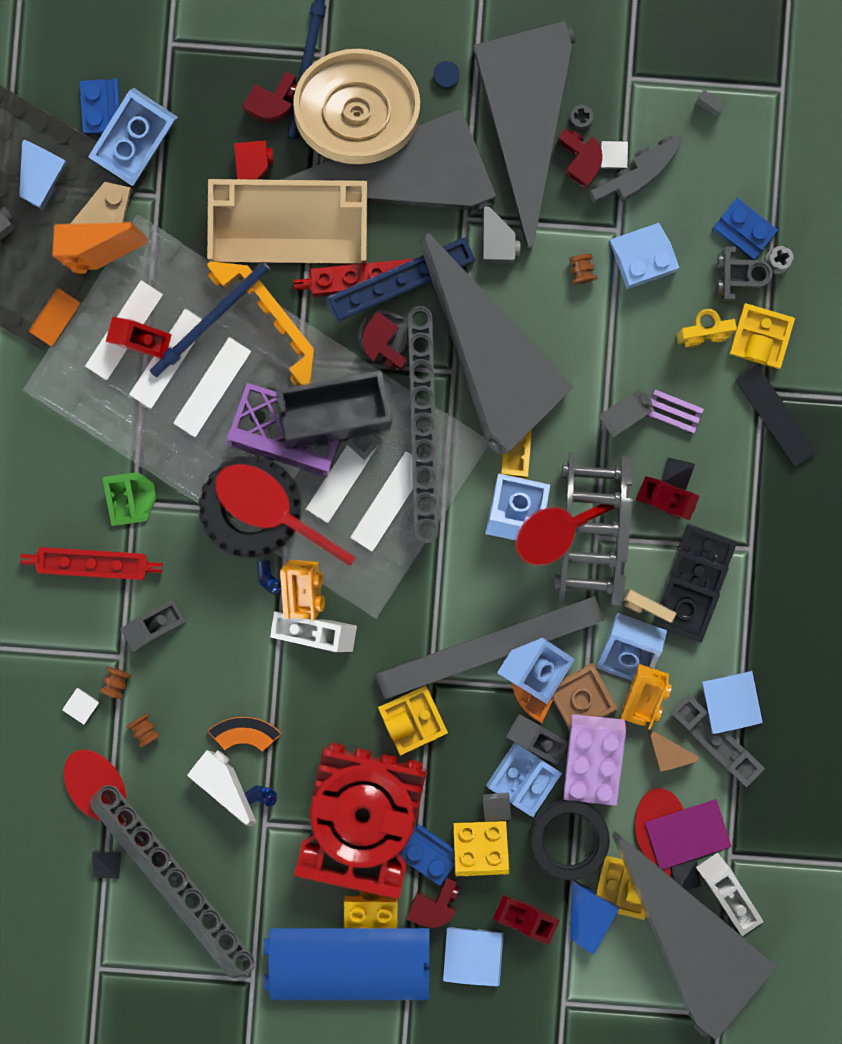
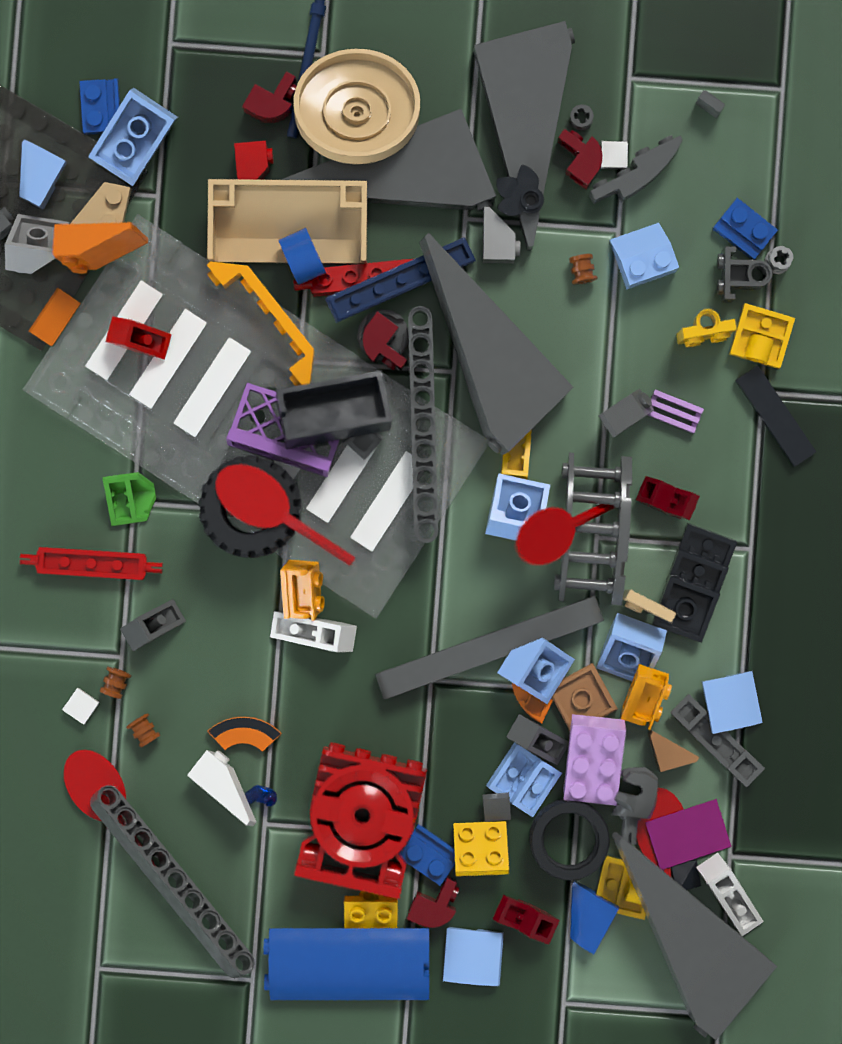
black slope [92,850,121,879] -> none
dark blue bar [150,262,270,378] -> none
clear blue arm [257,560,282,595] -> none
yellow plate [378,685,448,755] -> none
dark blue tile [433,61,460,89] -> none
black slope [661,457,695,490] -> none
none -> light grey slope [5,214,69,274]
none -> blue piece [278,228,326,285]
none -> black plate [496,165,544,216]
none -> dark grey piece [611,767,658,845]

